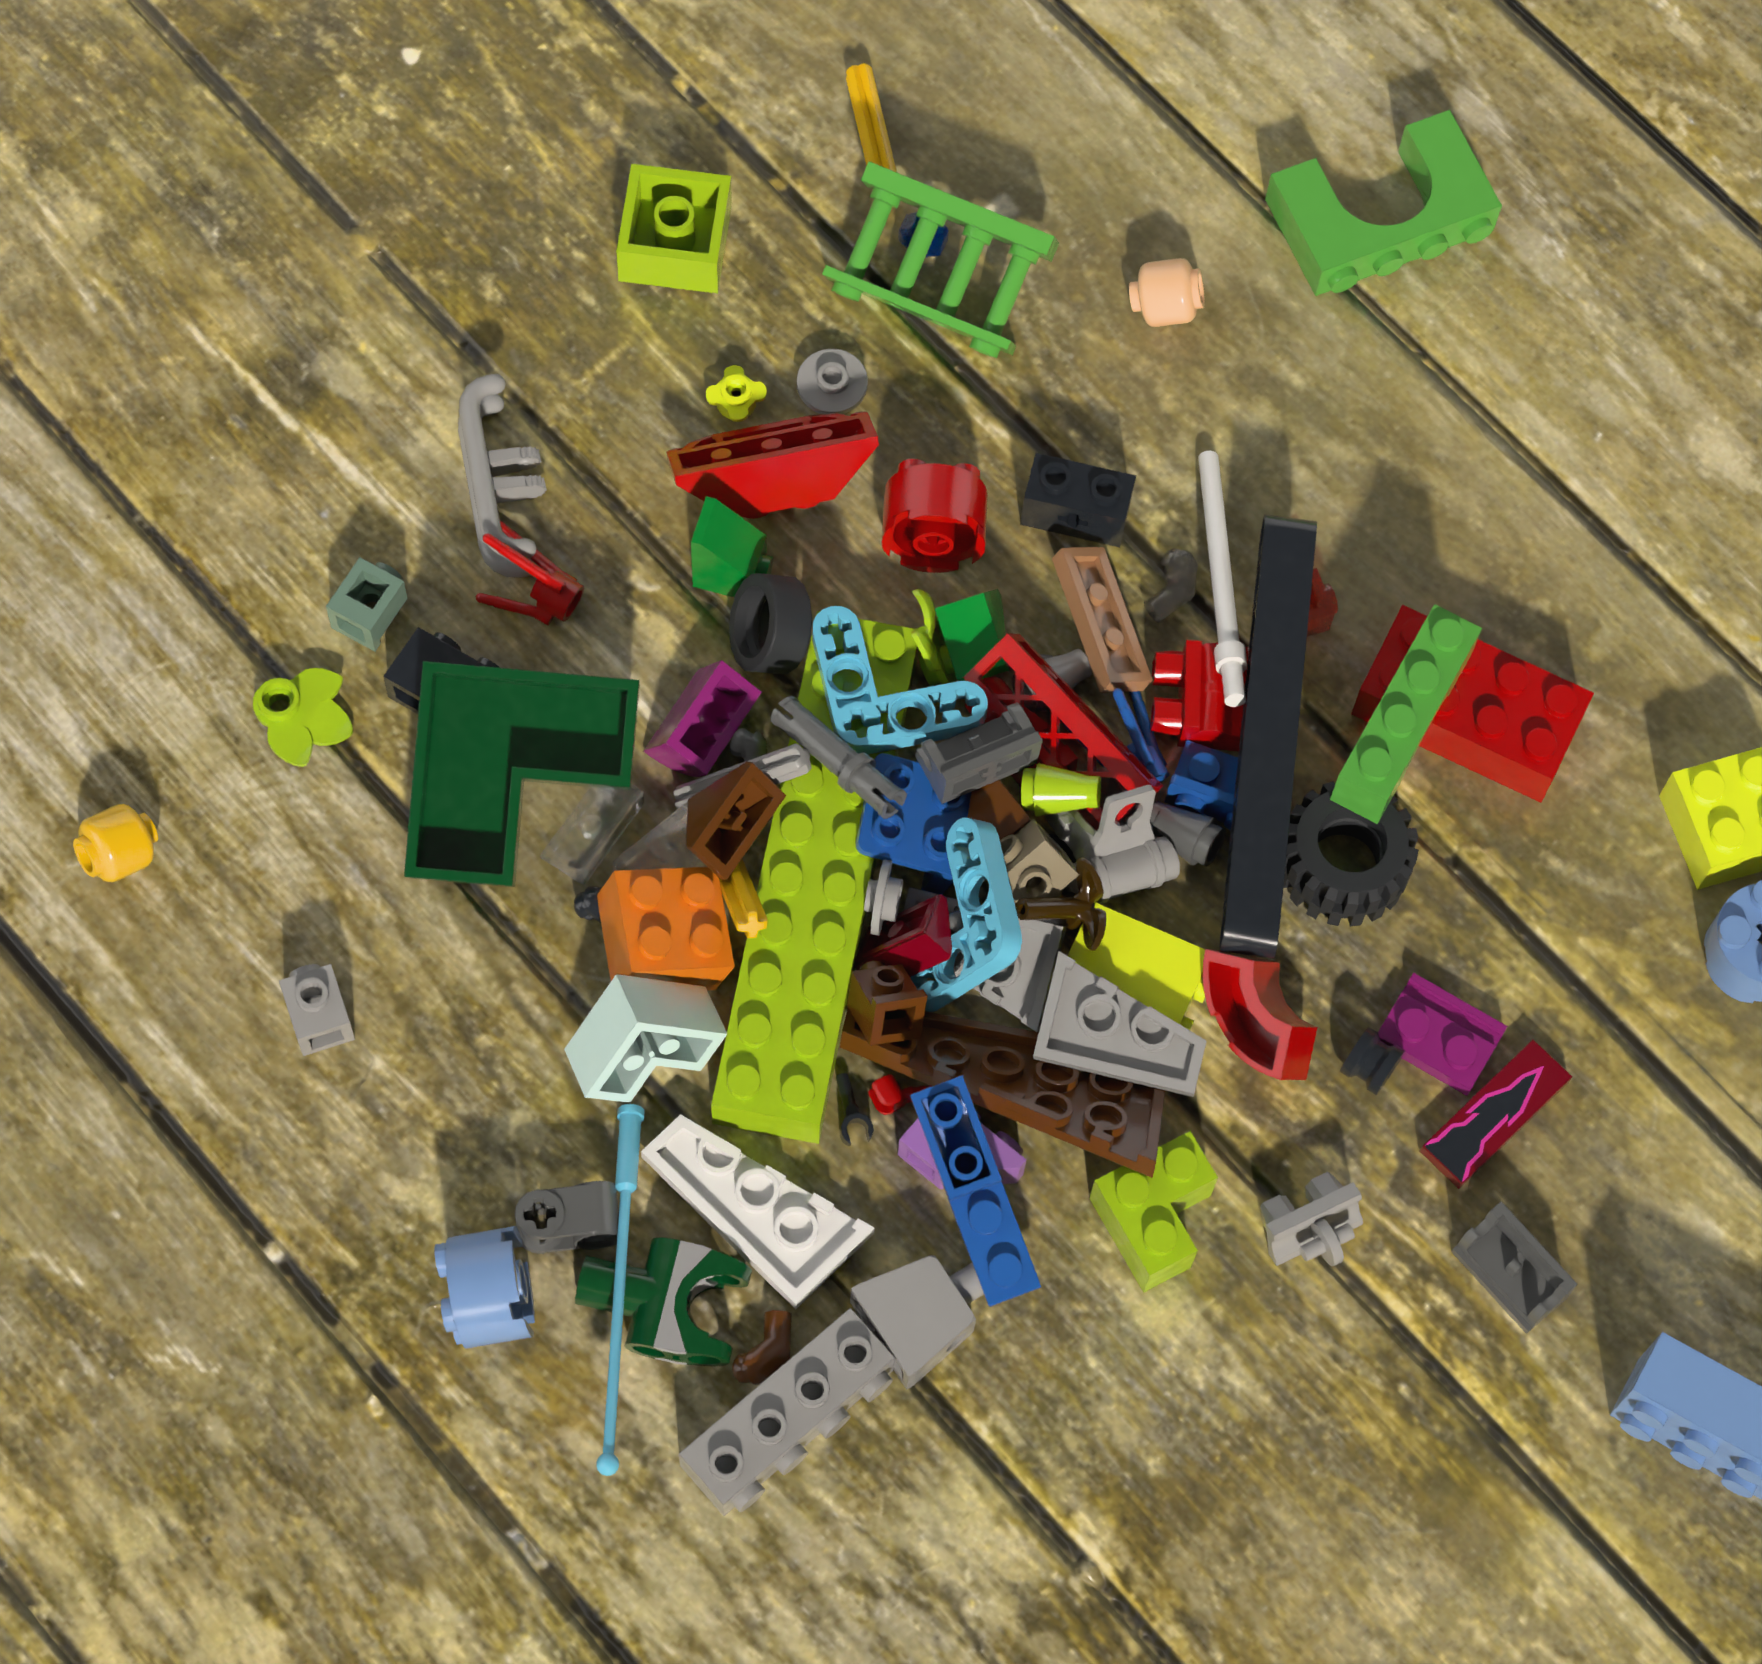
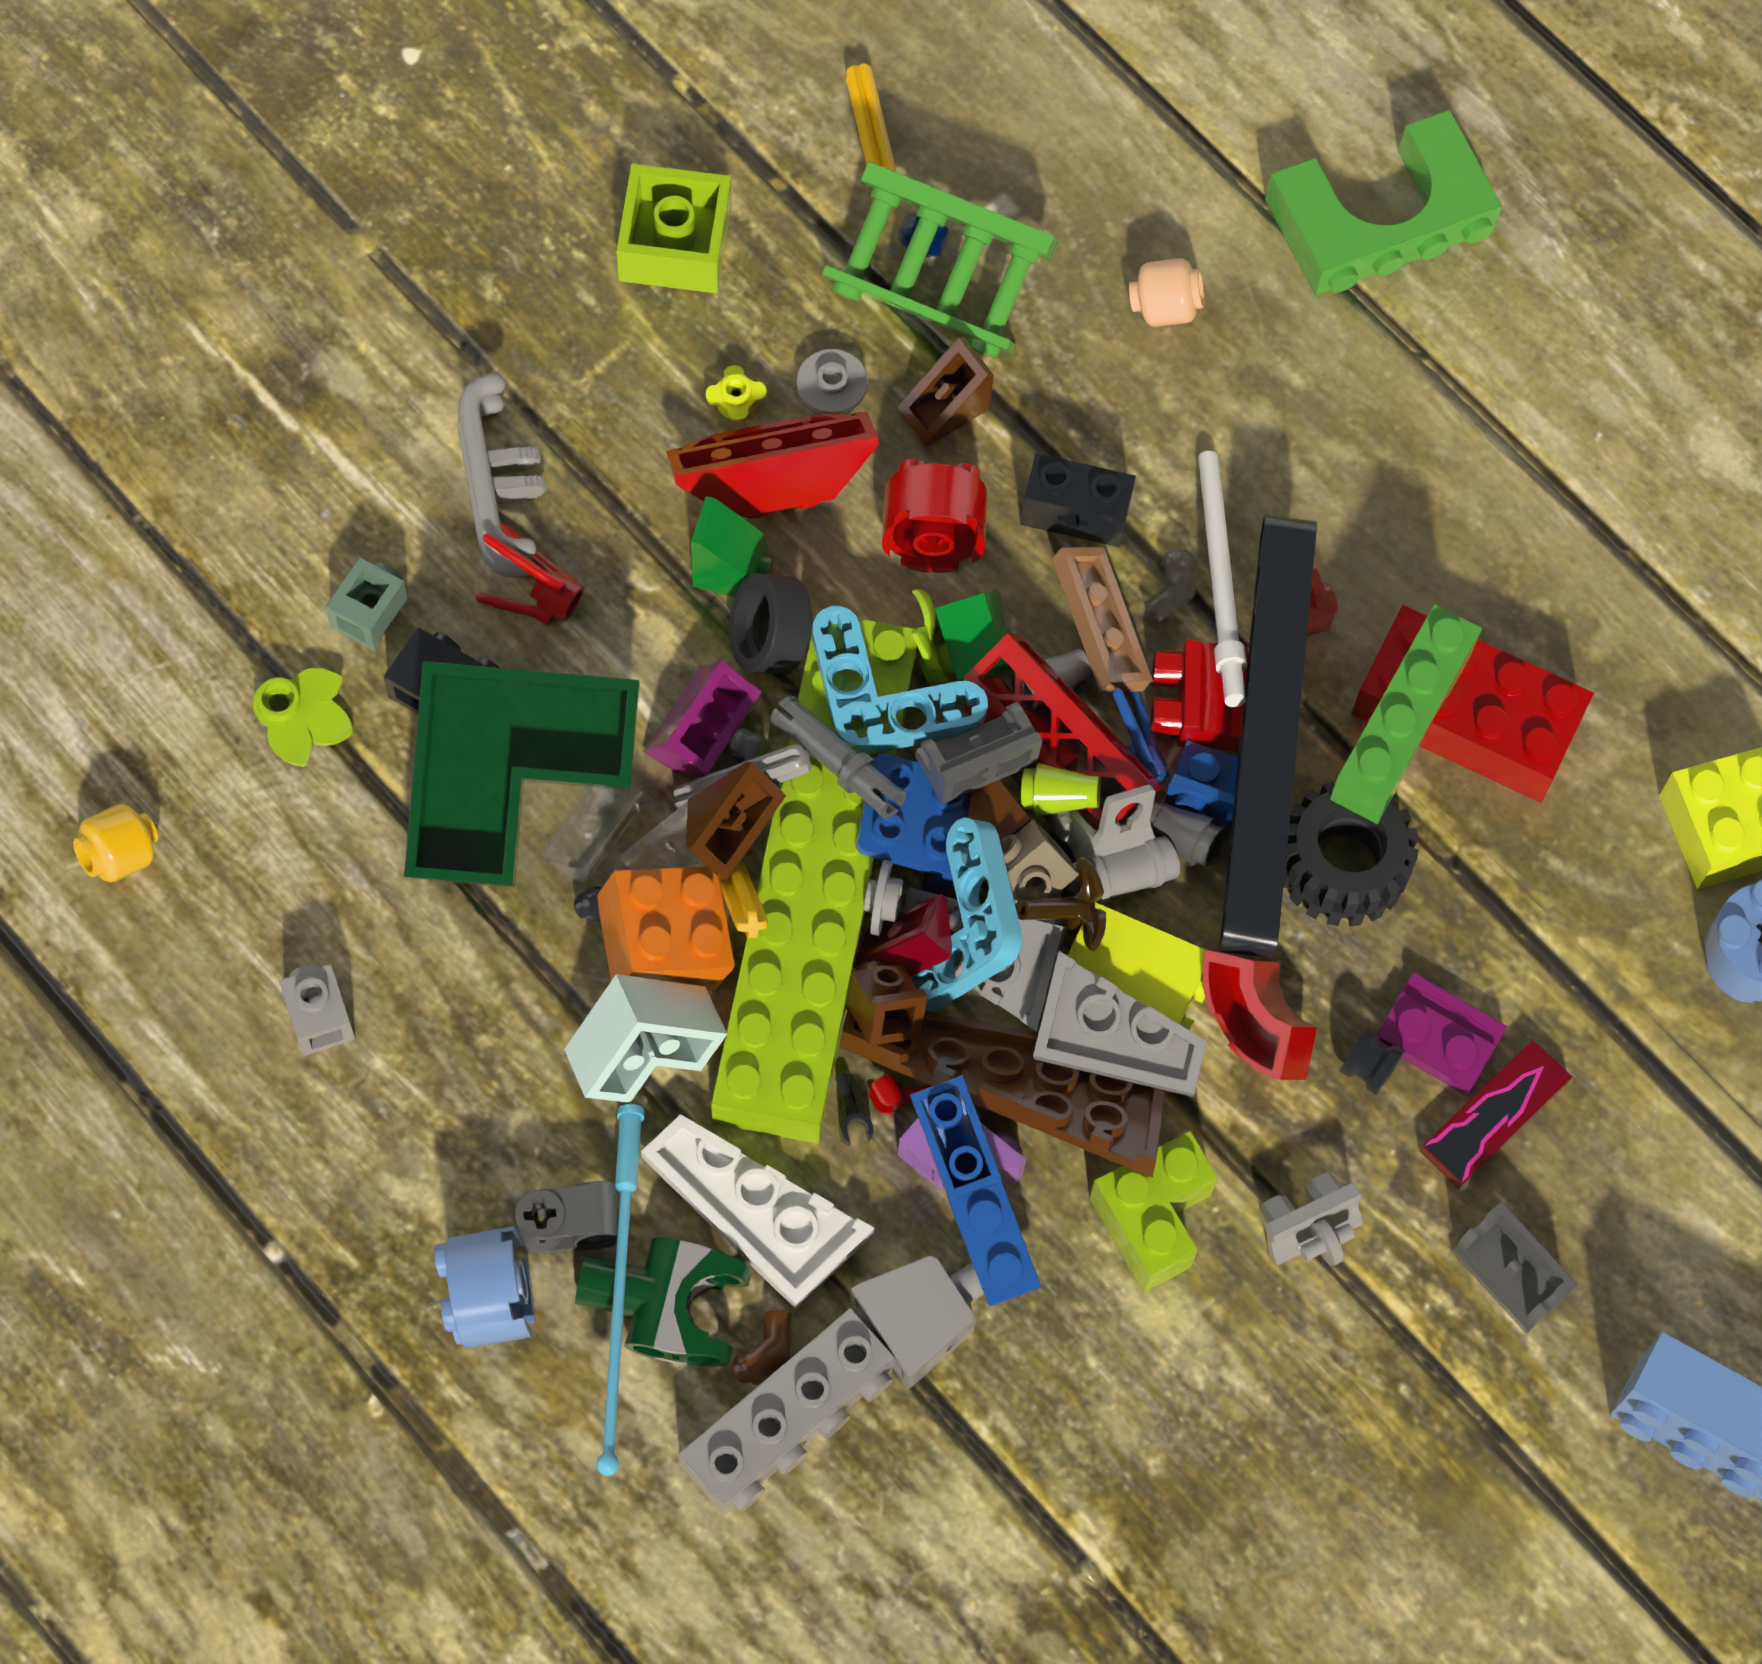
none -> reddish brown slope [897,337,994,445]

